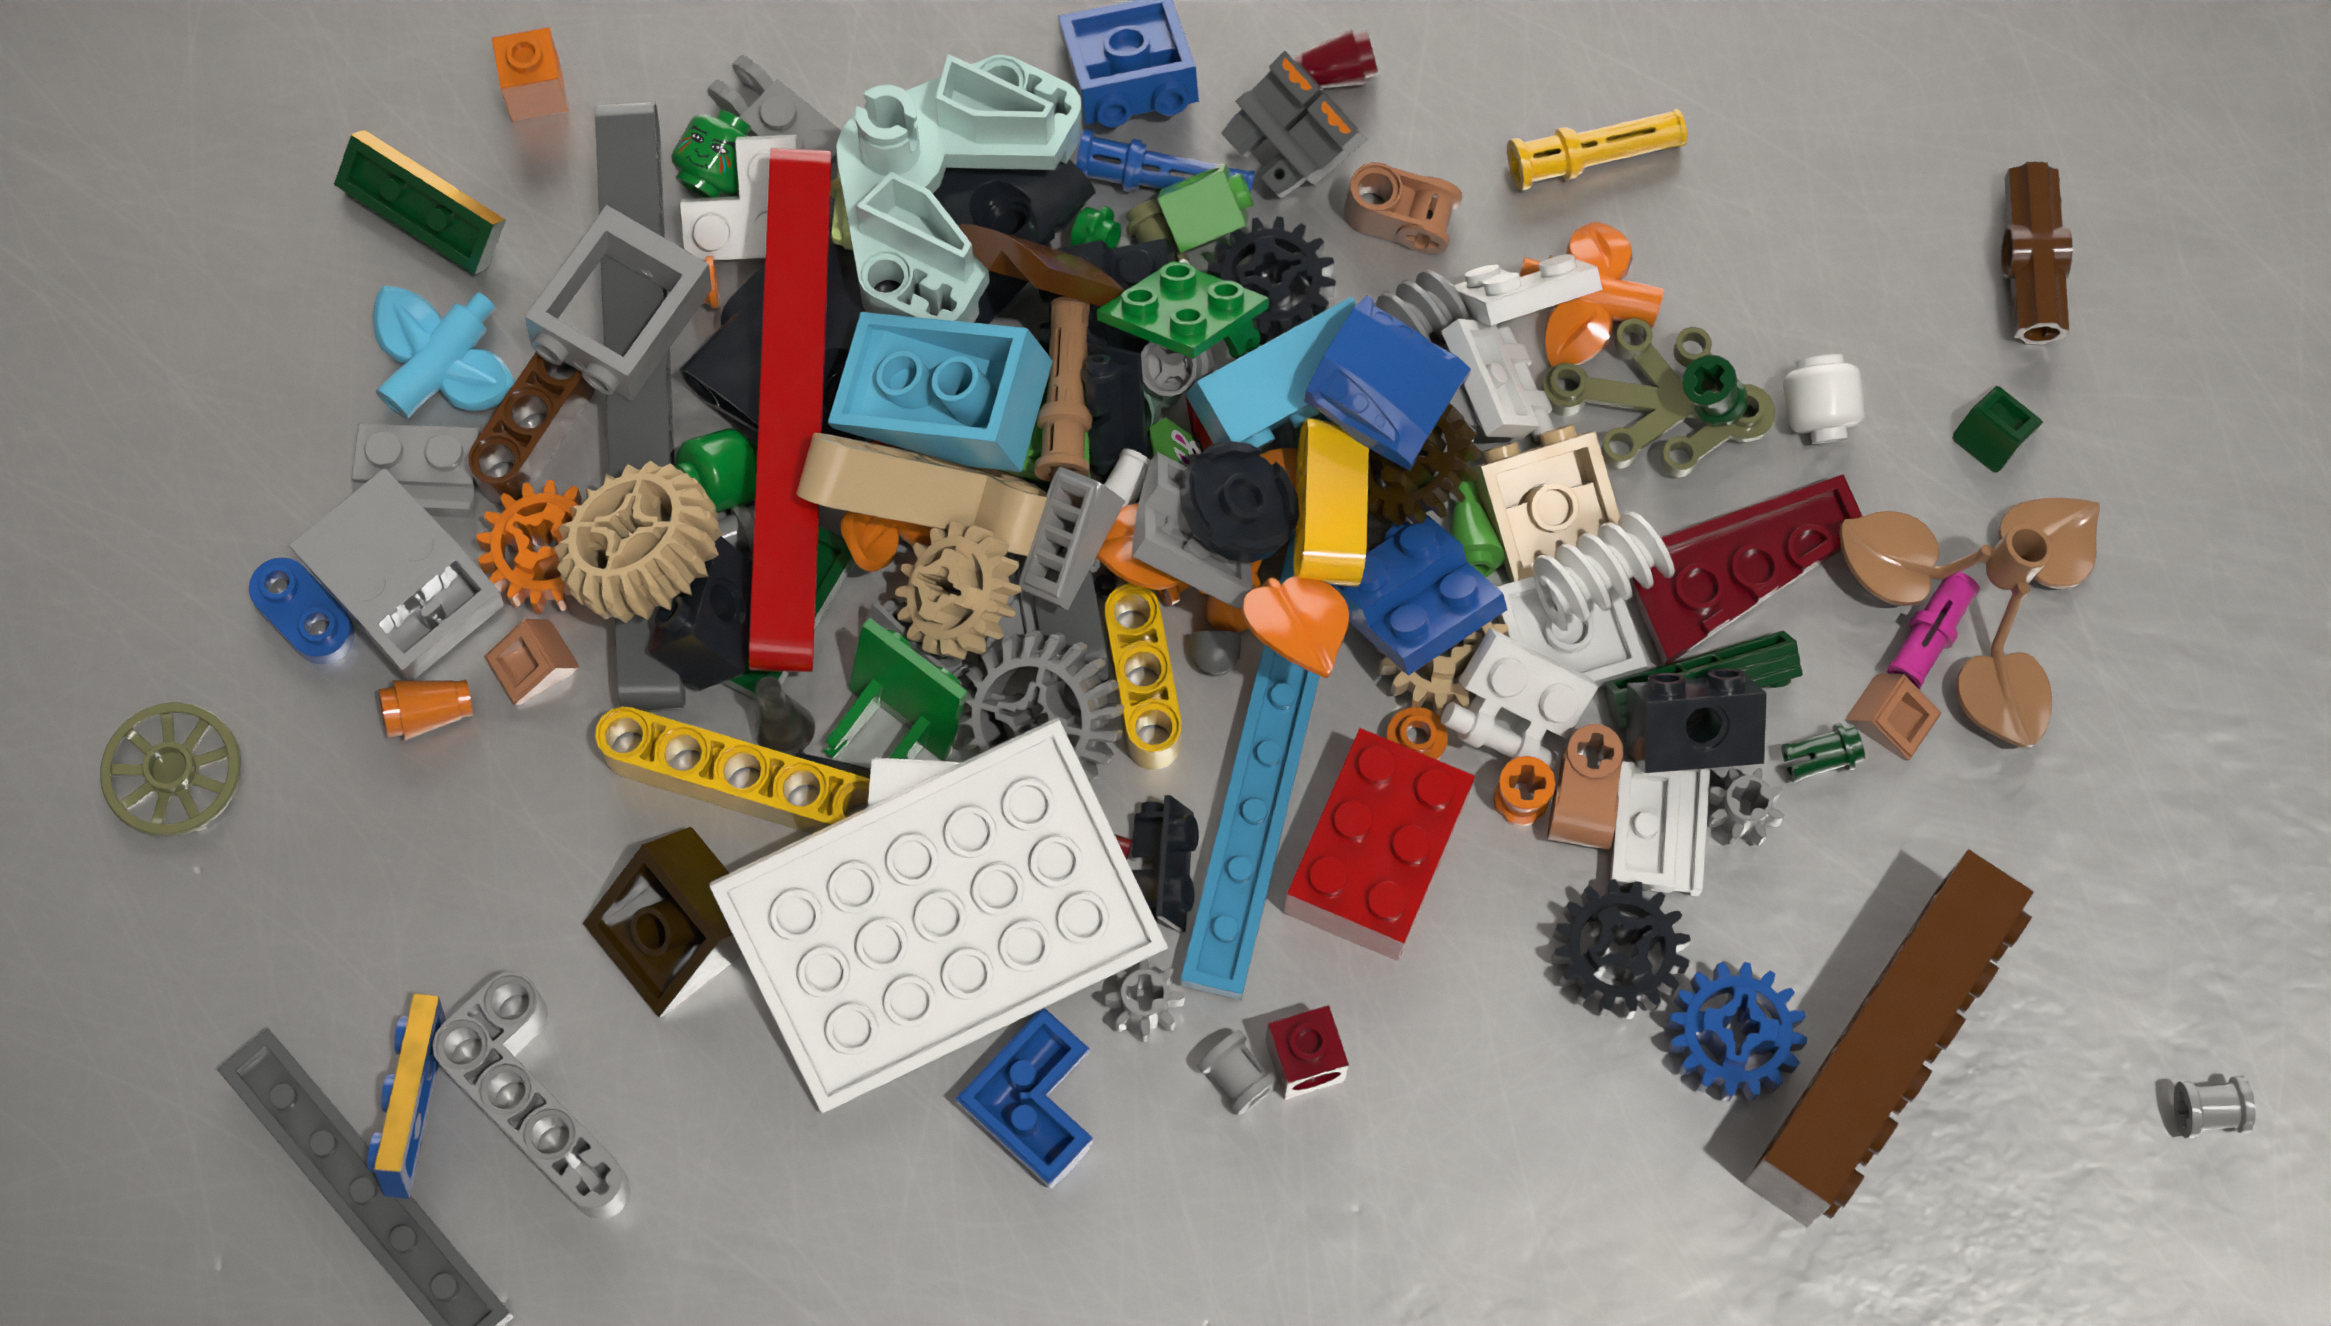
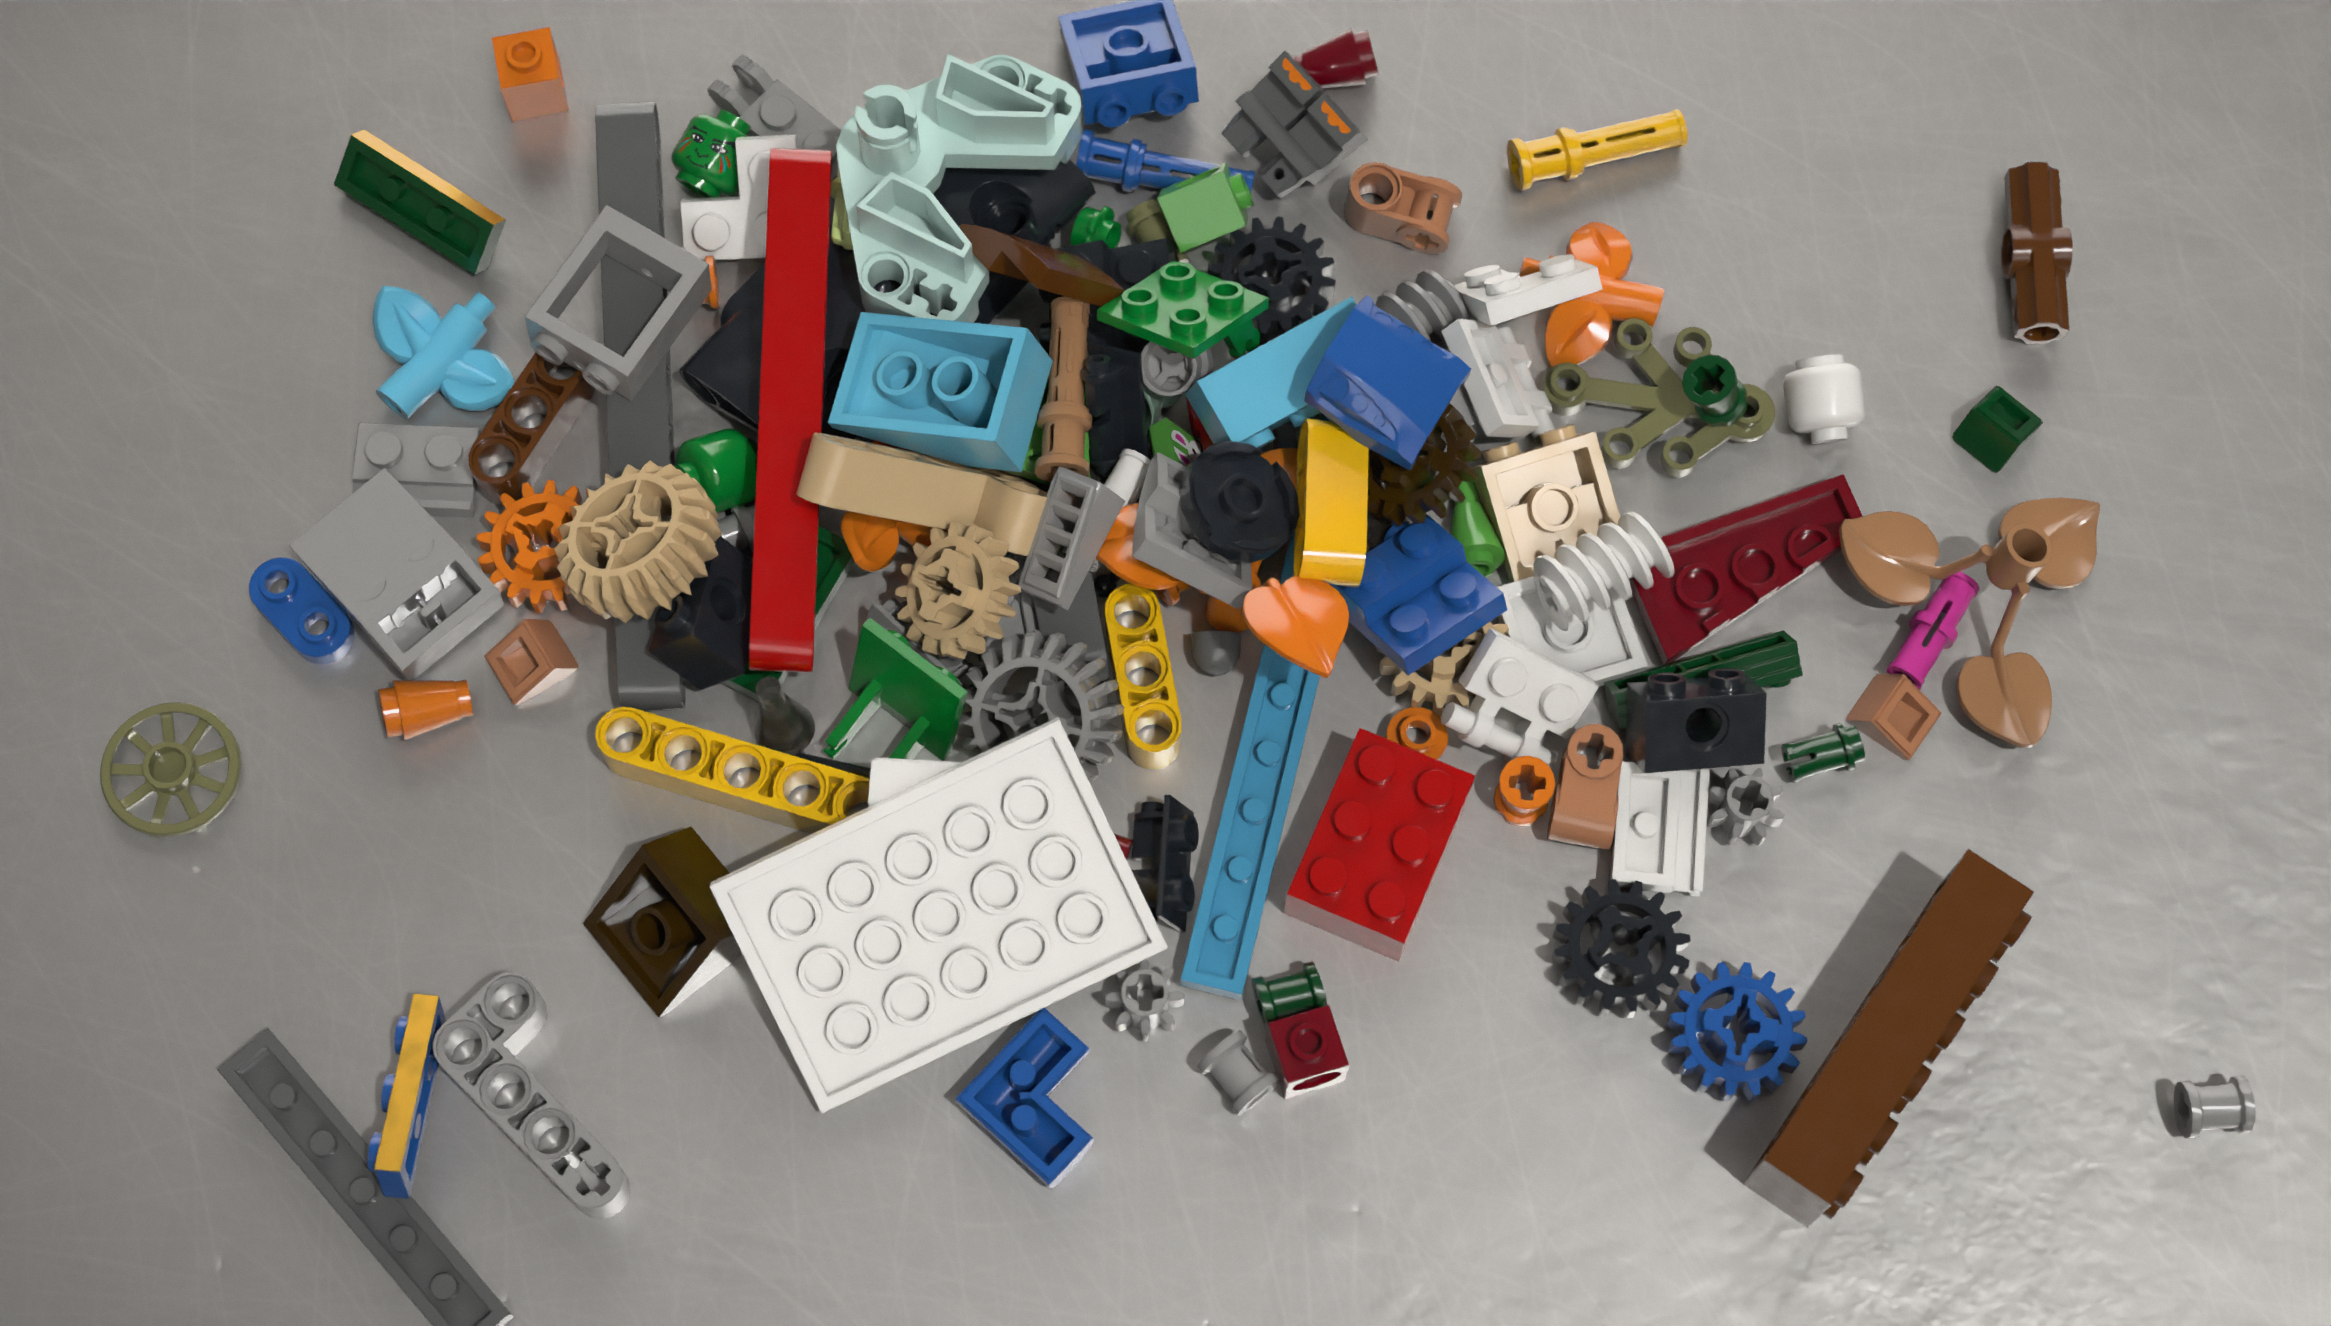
none -> dark green bush [1251,961,1327,1032]

